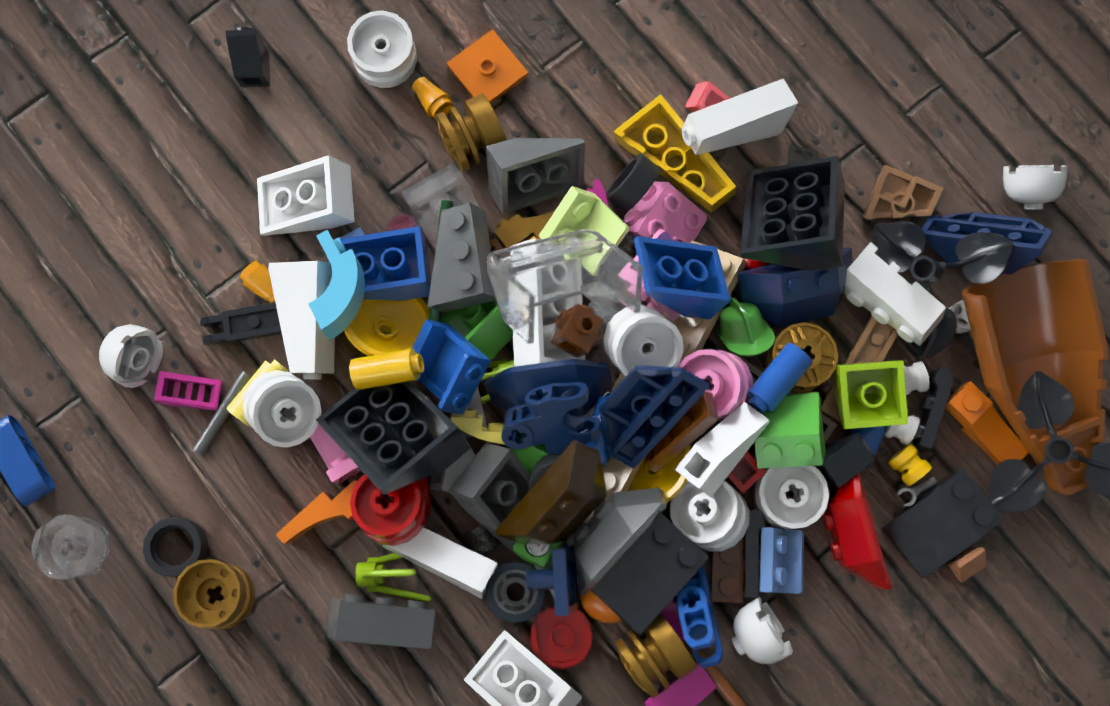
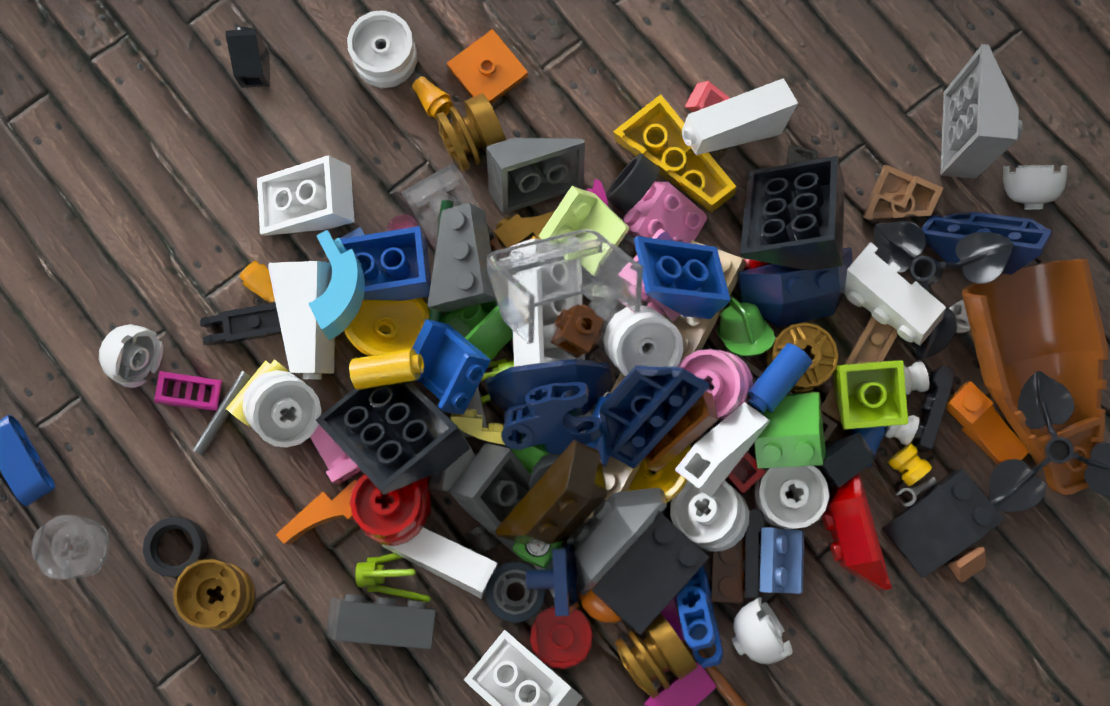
none -> light grey slope [940,44,1023,179]

